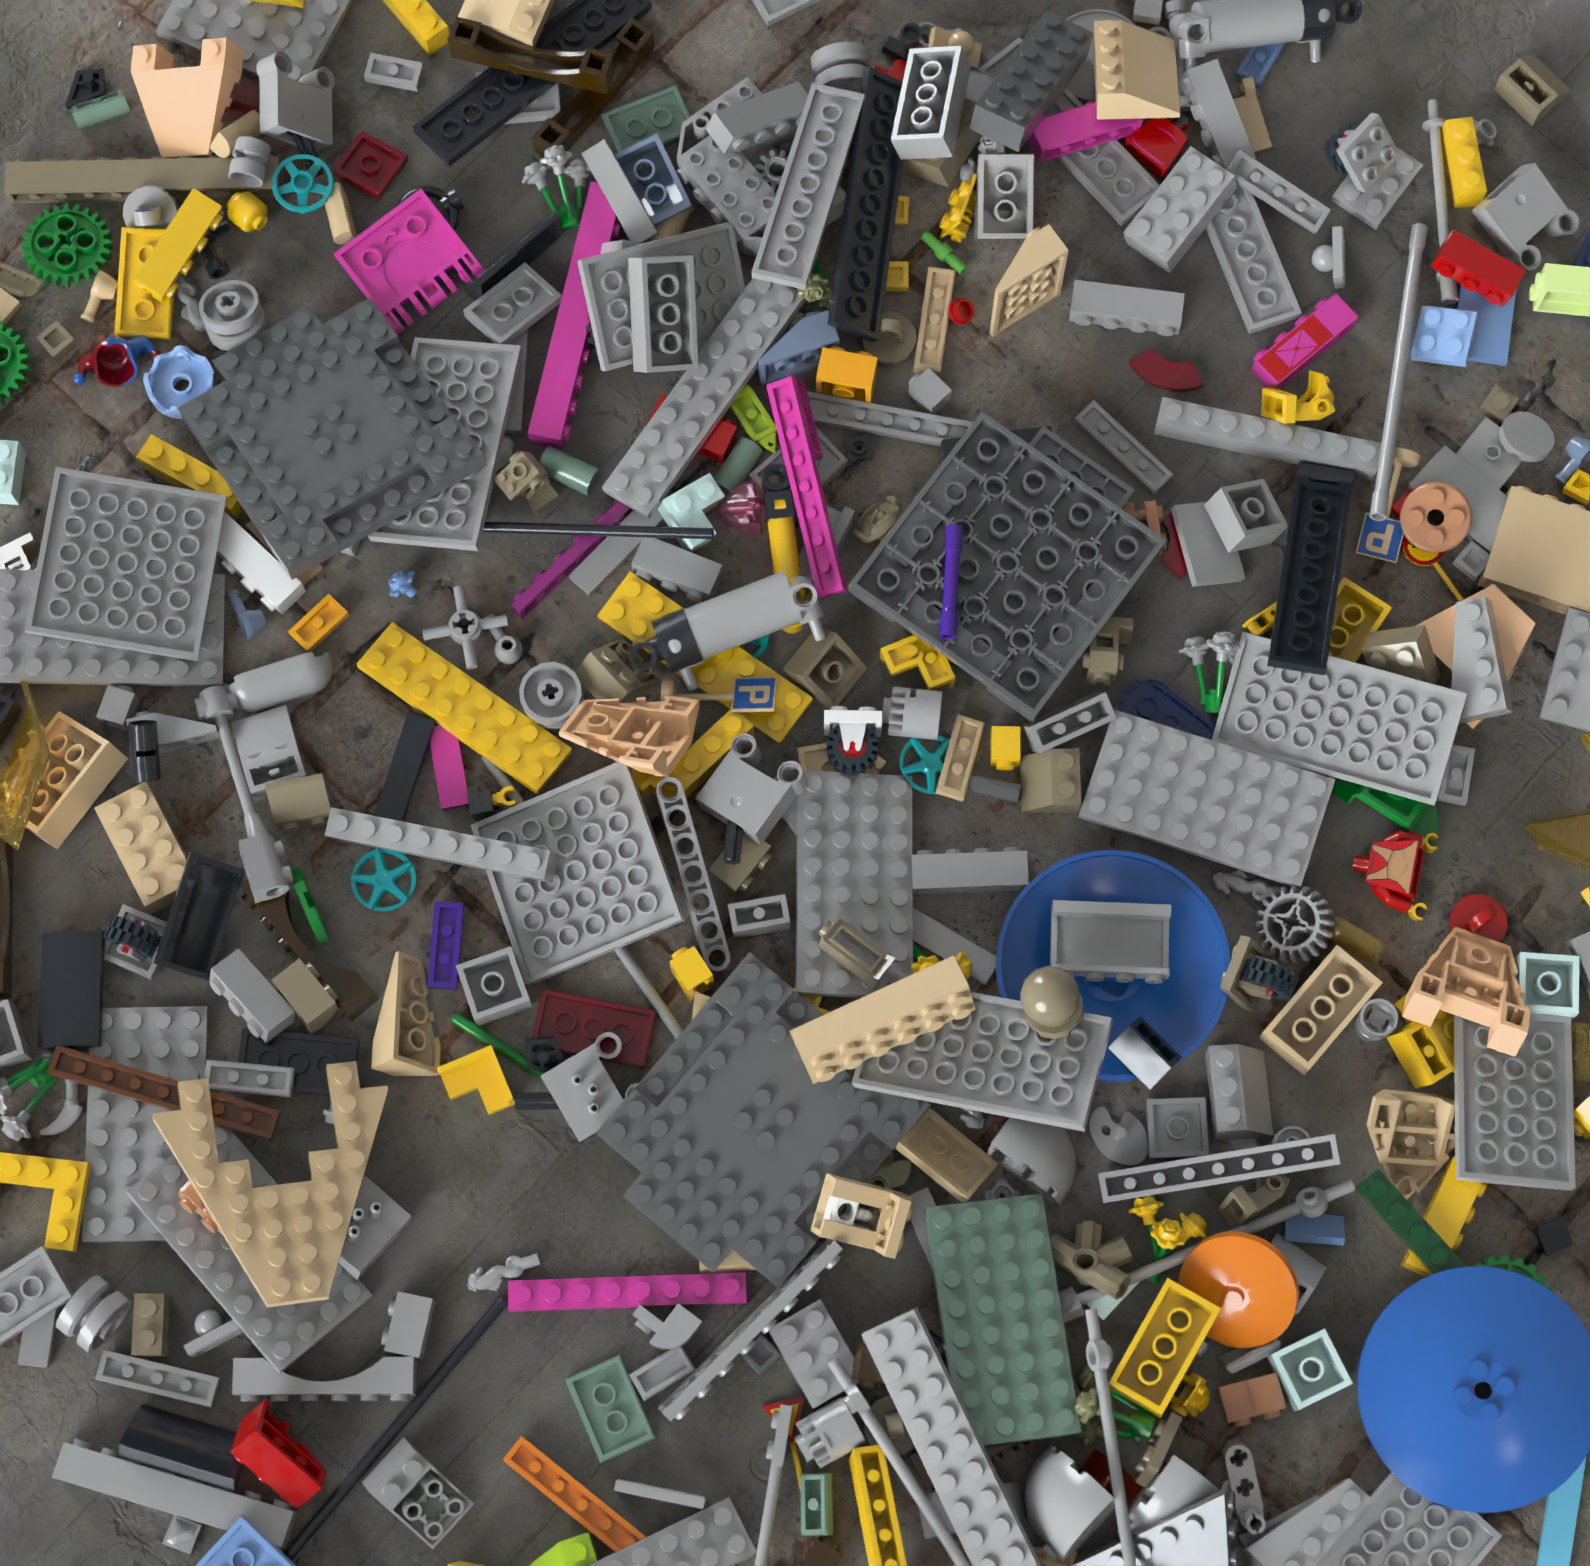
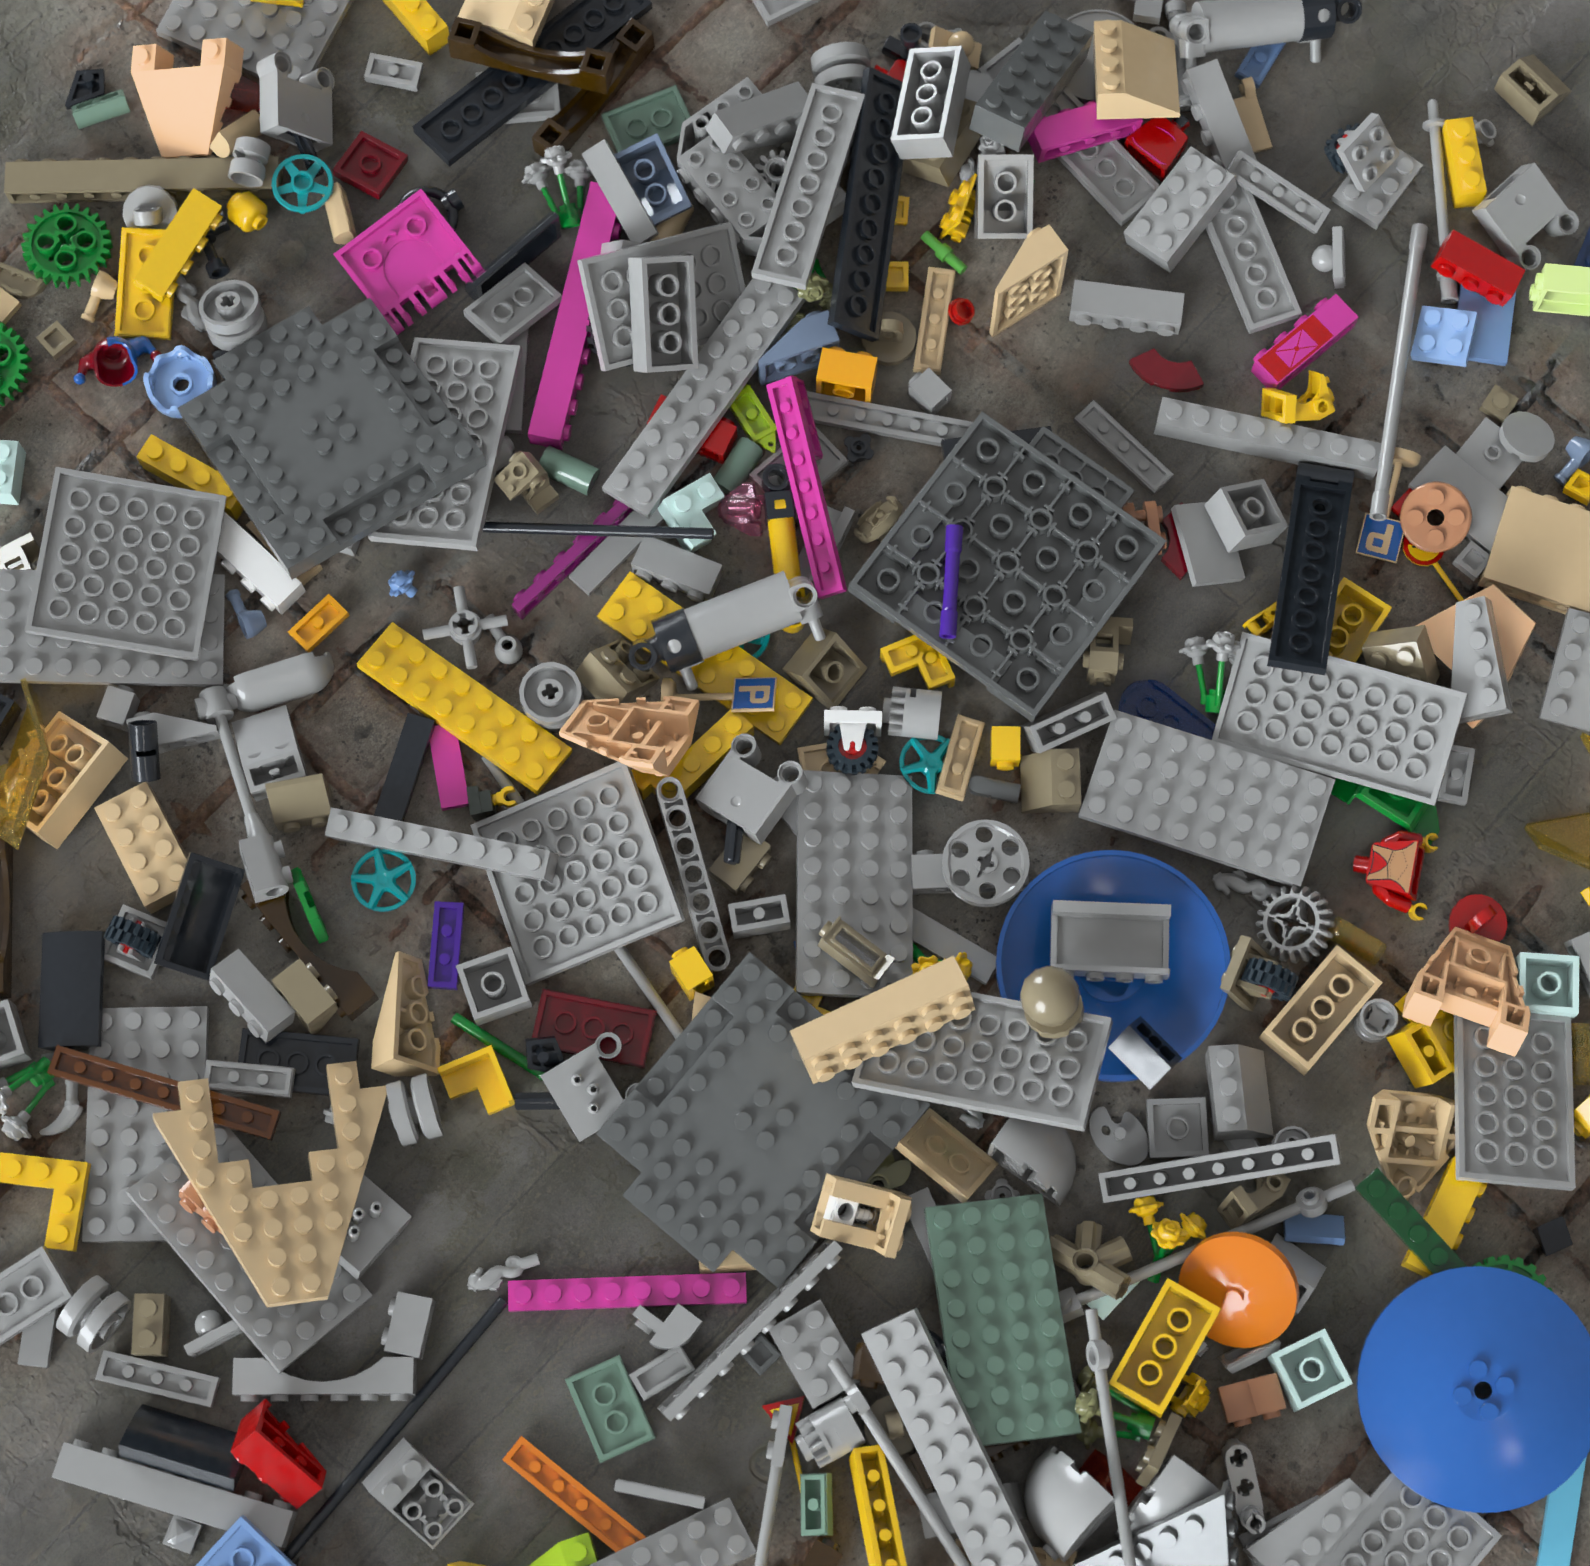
none -> light grey wheel [386,1073,443,1147]
none -> light grey wedge [942,820,1030,907]

